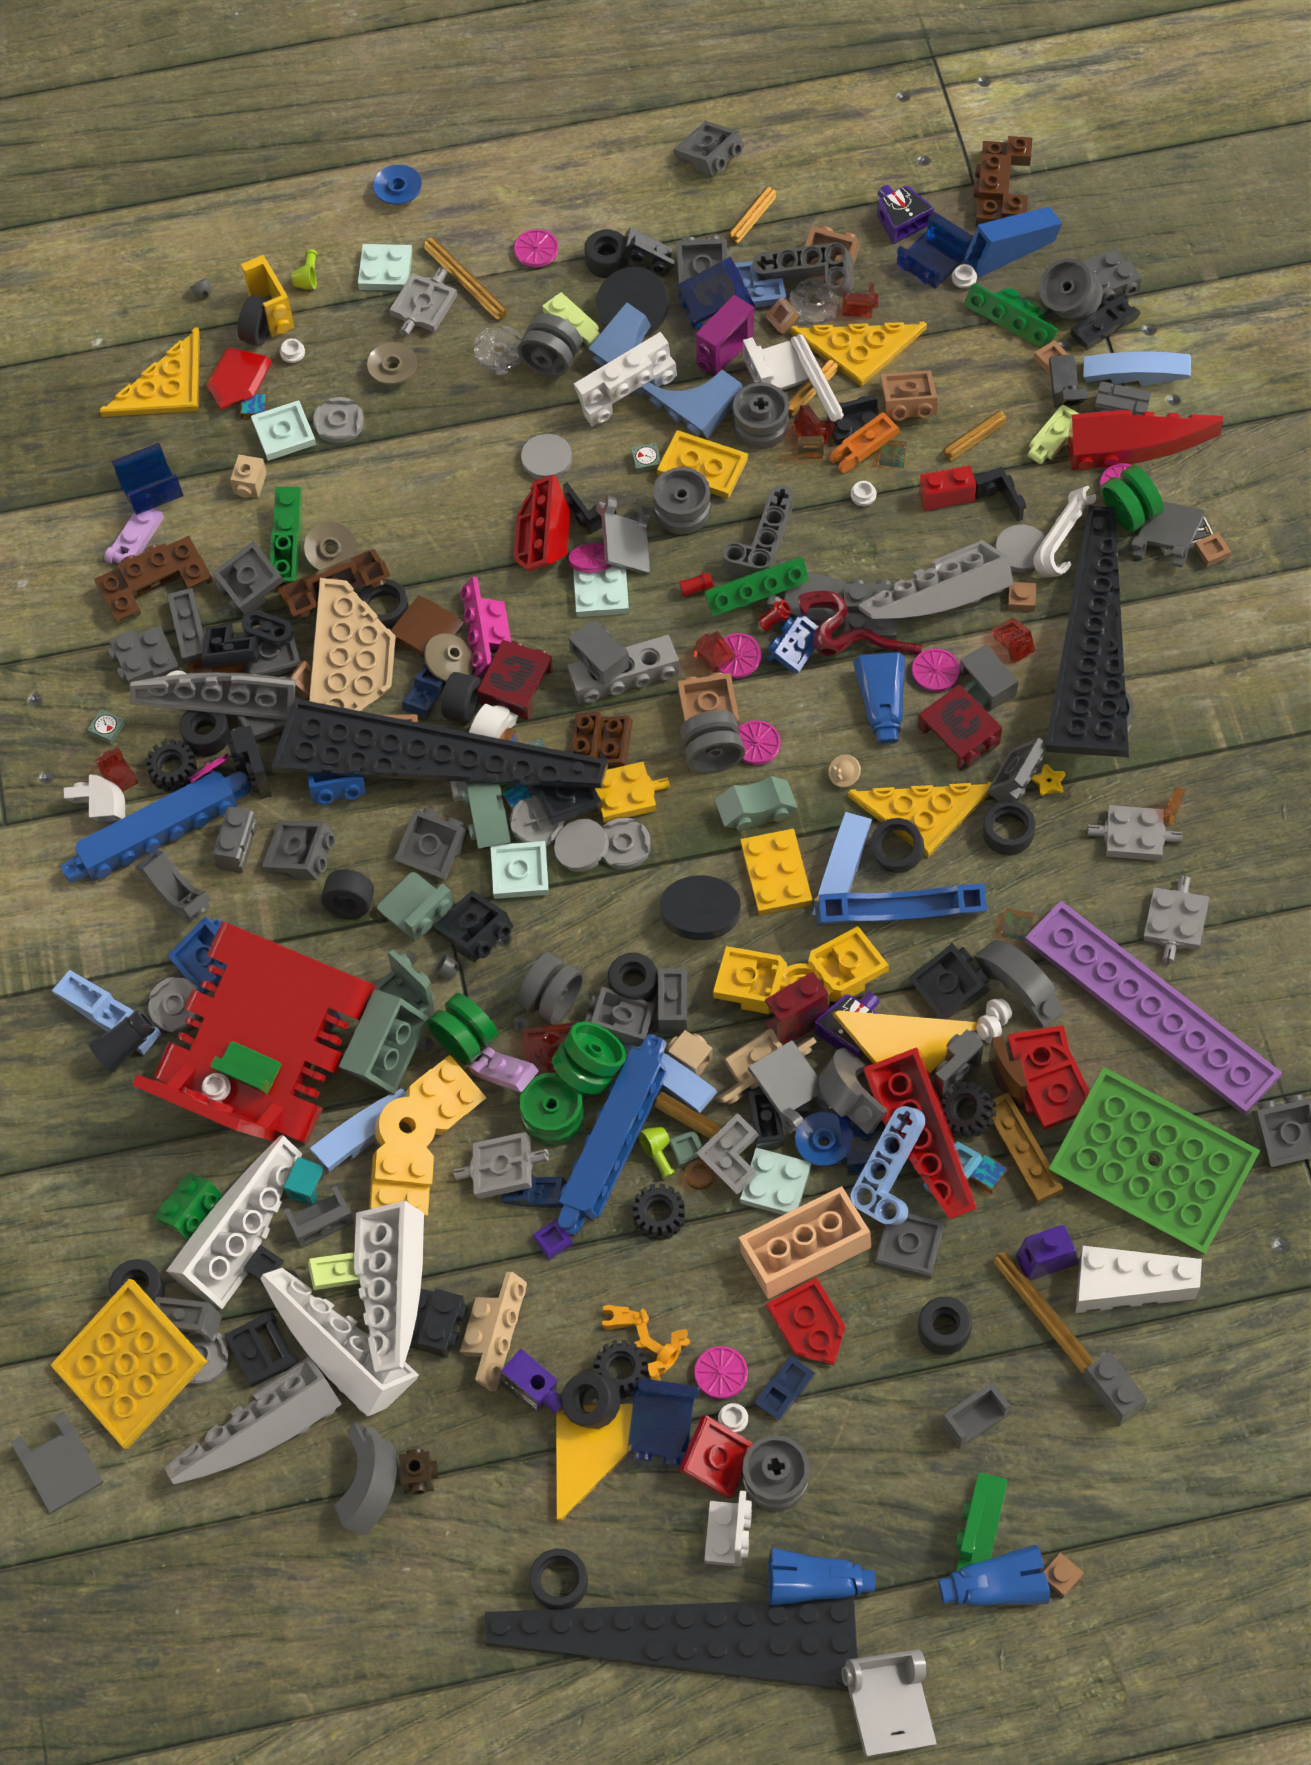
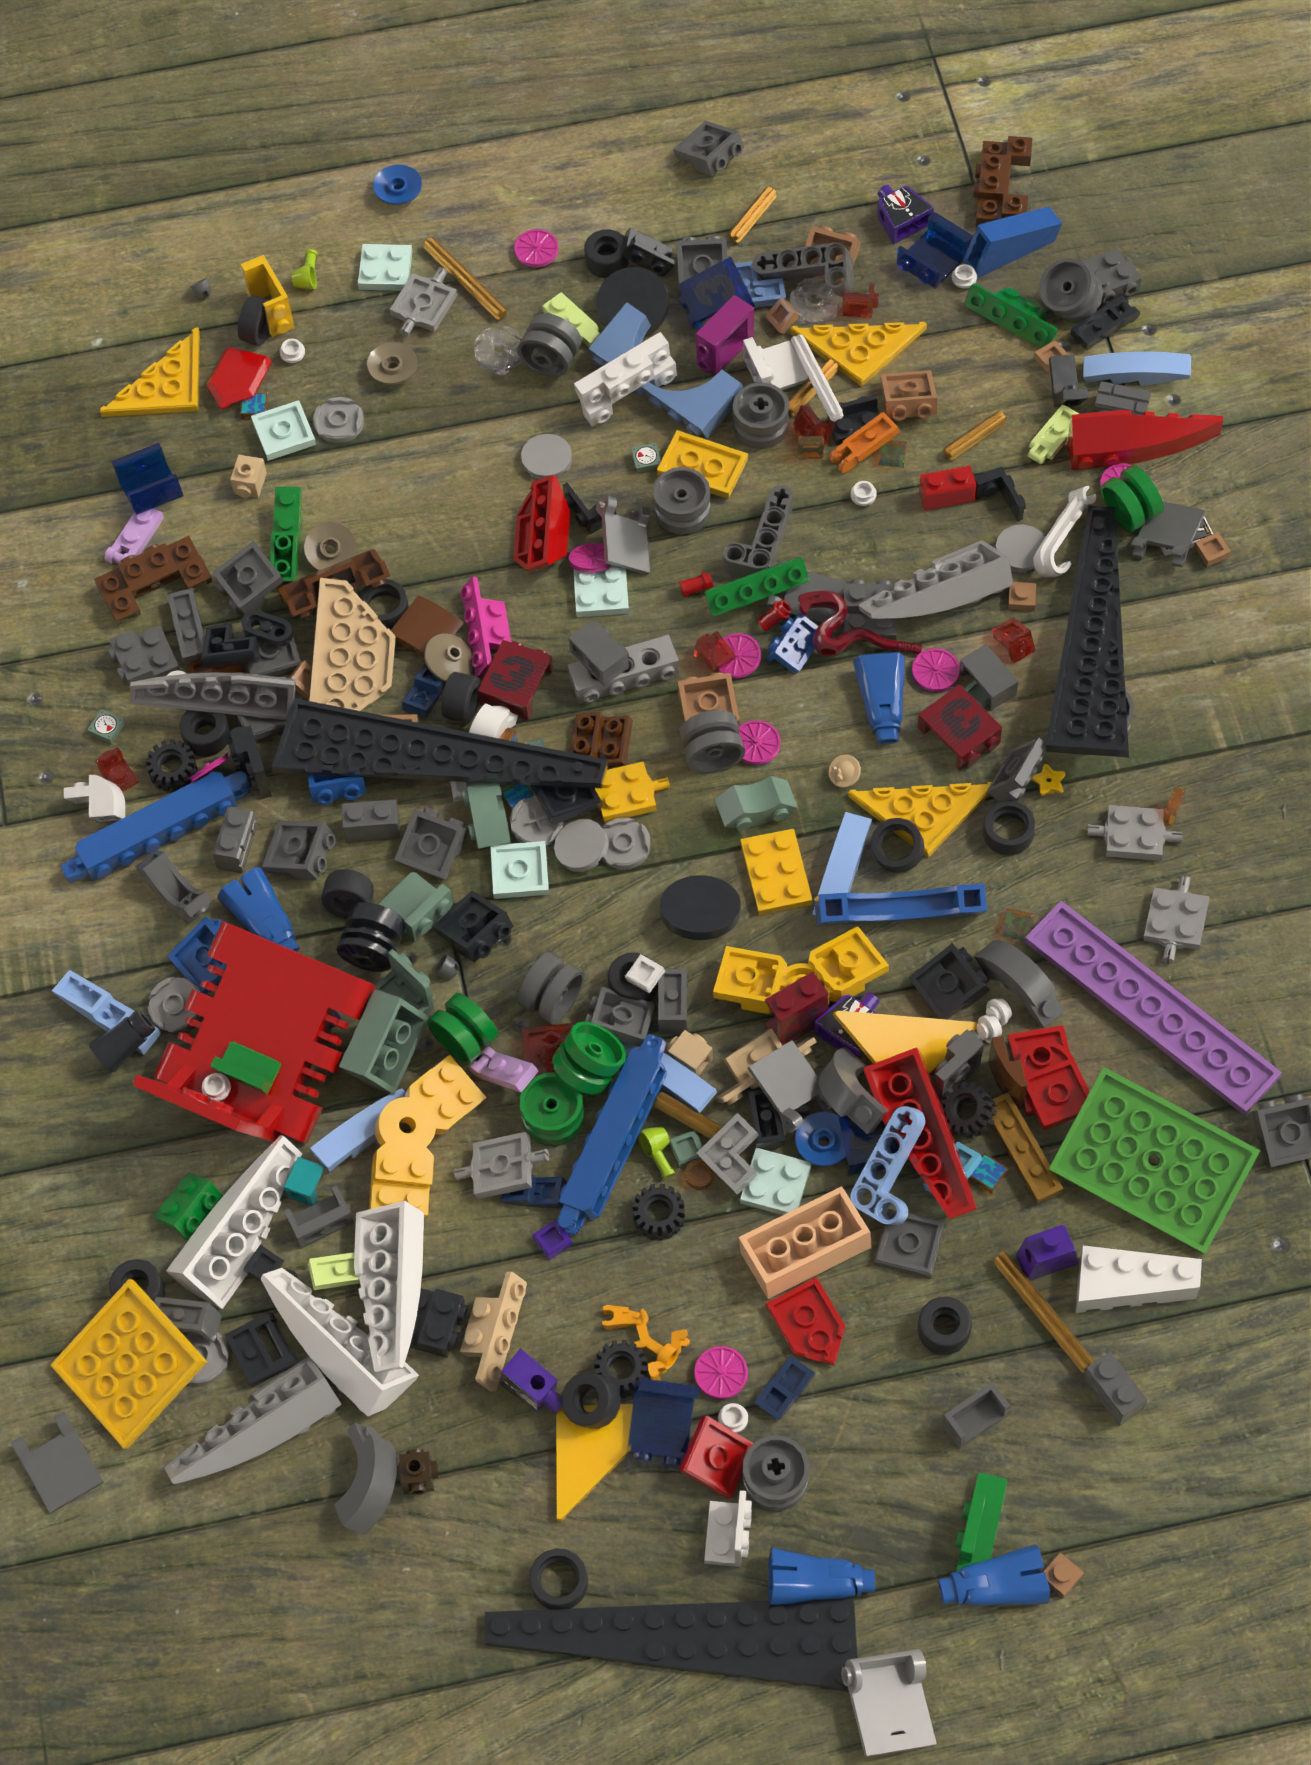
none -> blue piece [217,867,300,952]
none -> black wheel [336,902,405,972]
none -> dark grey brick [342,799,401,843]
none -> white tile [625,954,665,993]

